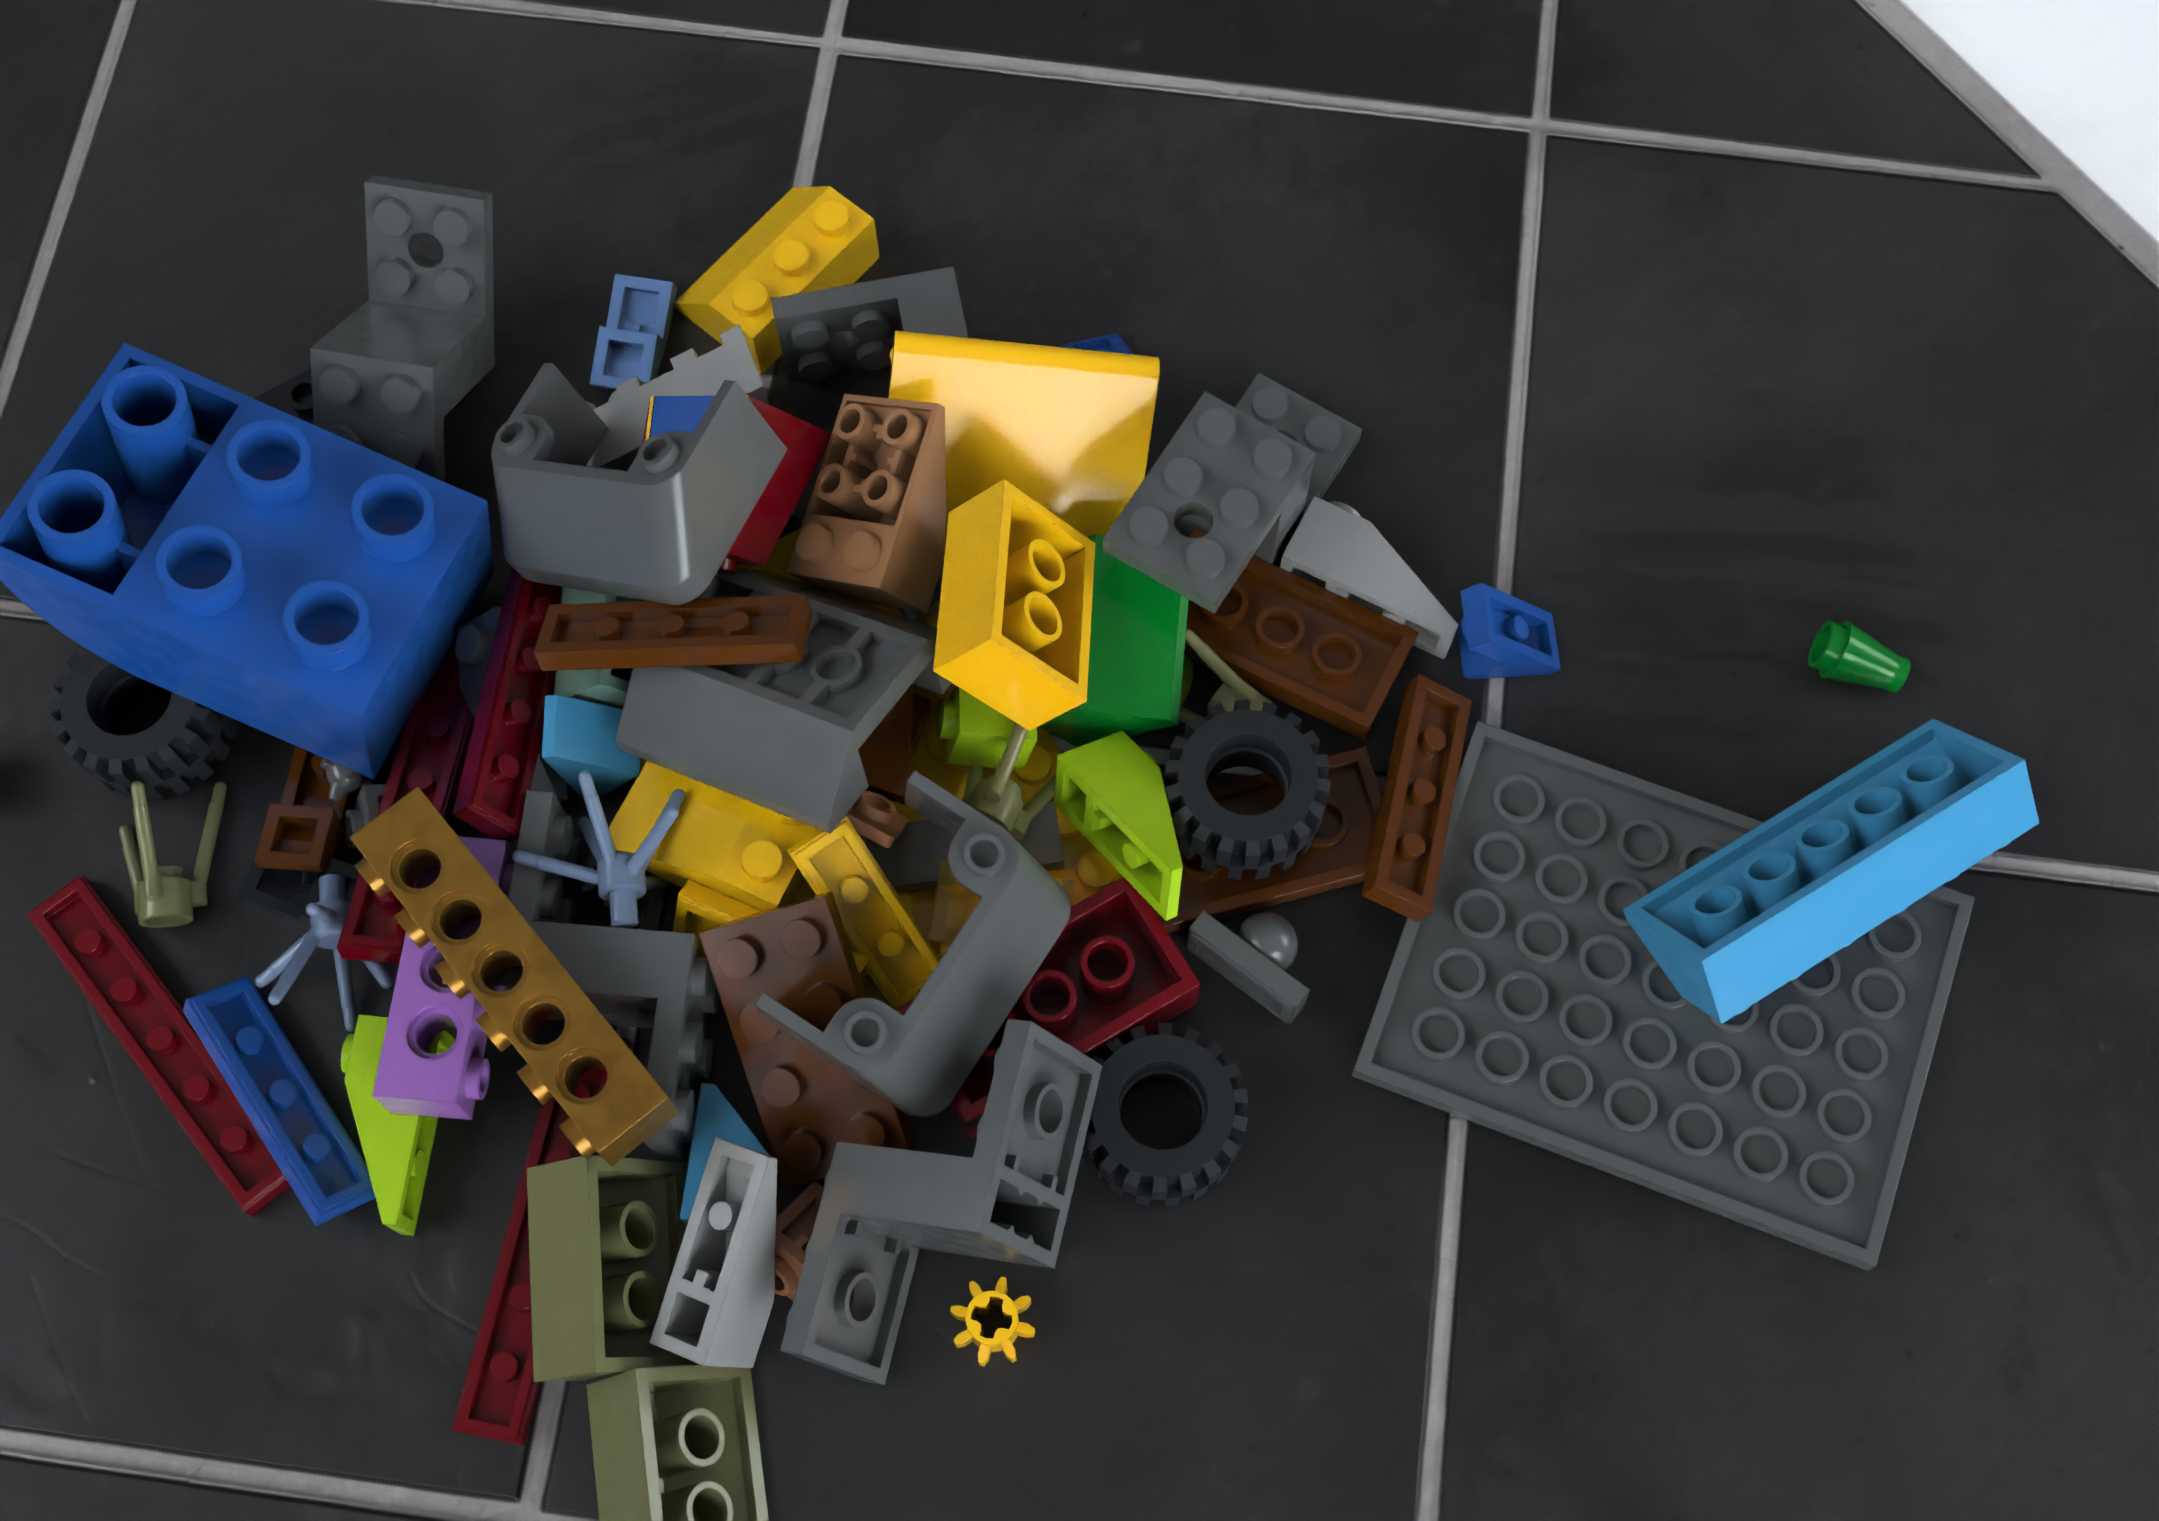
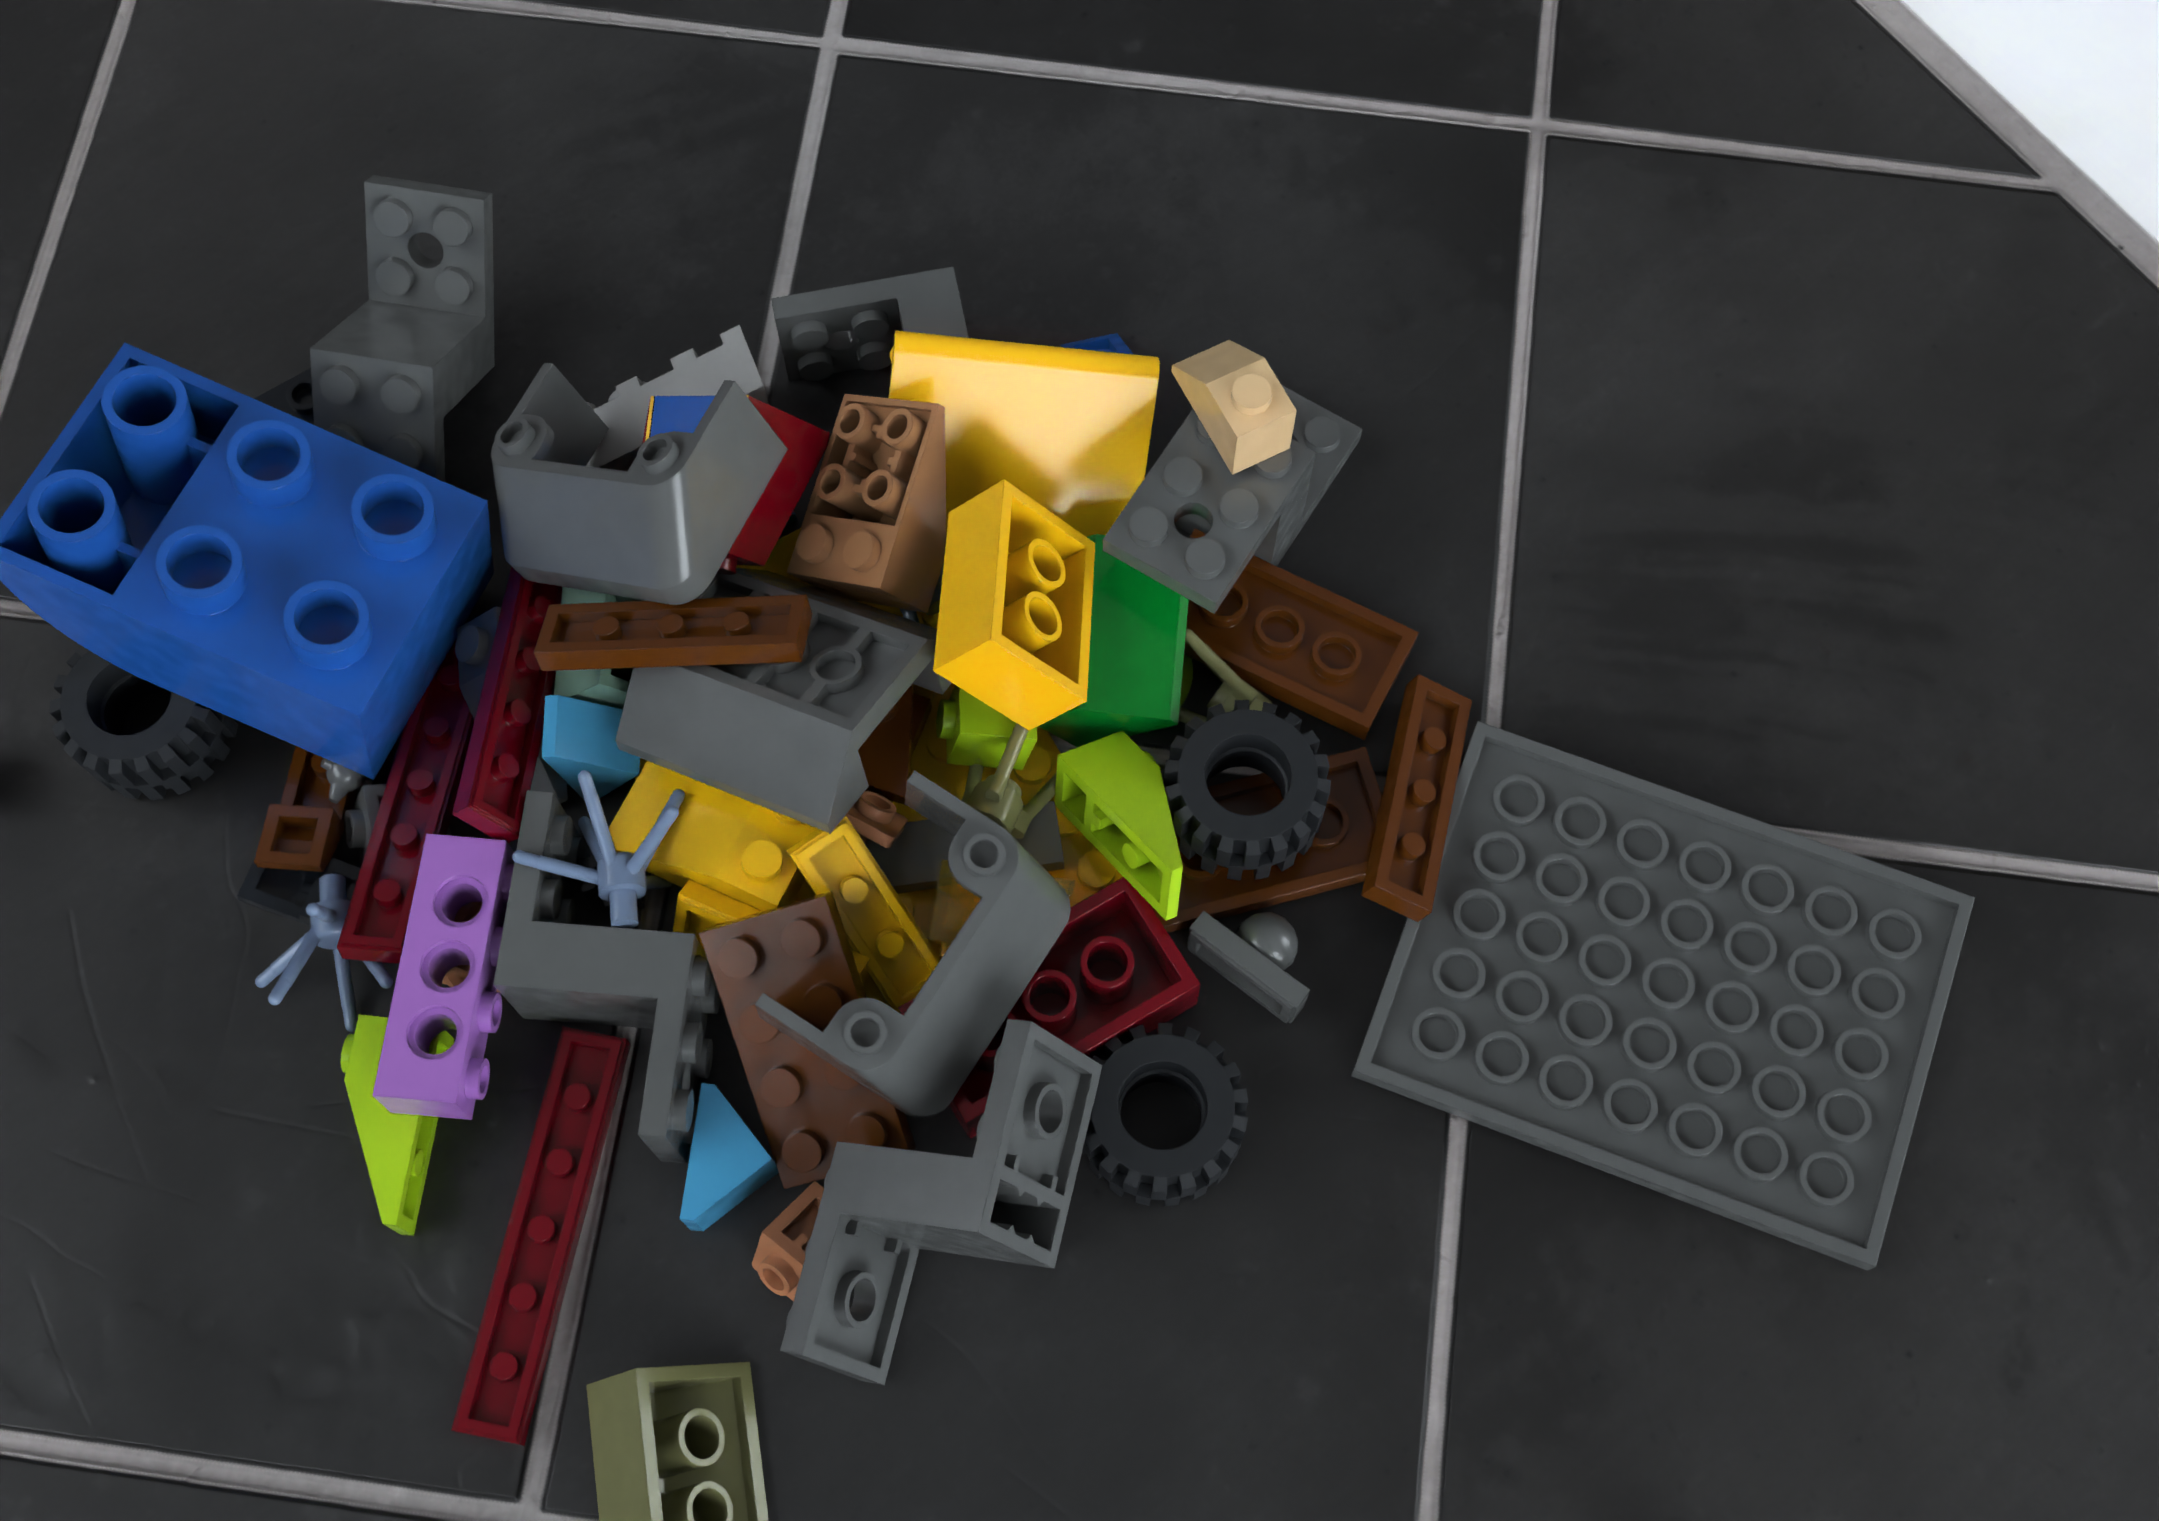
dark red tile [26,874,290,1216] -> none
olive plant [119,781,227,928] -> none
blue tile [183,975,375,1227] -> none
pearl gold brick [349,787,680,1167] -> none
olive slope [527,1155,695,1382] -> none
medium blue slope [590,274,678,390] -> none
light grey slope [649,1137,777,1368] -> none
yellow slope [674,186,880,375] -> none
yellow gear [950,1276,1035,1367] -> none
light grey slope [1280,496,1459,660] -> none
blue slope [1457,582,1561,679] -> none
dark azure slope [1623,718,2039,1024] -> none
green cone [1808,620,1911,693] -> none
none -> tan slope [1171,340,1297,475]

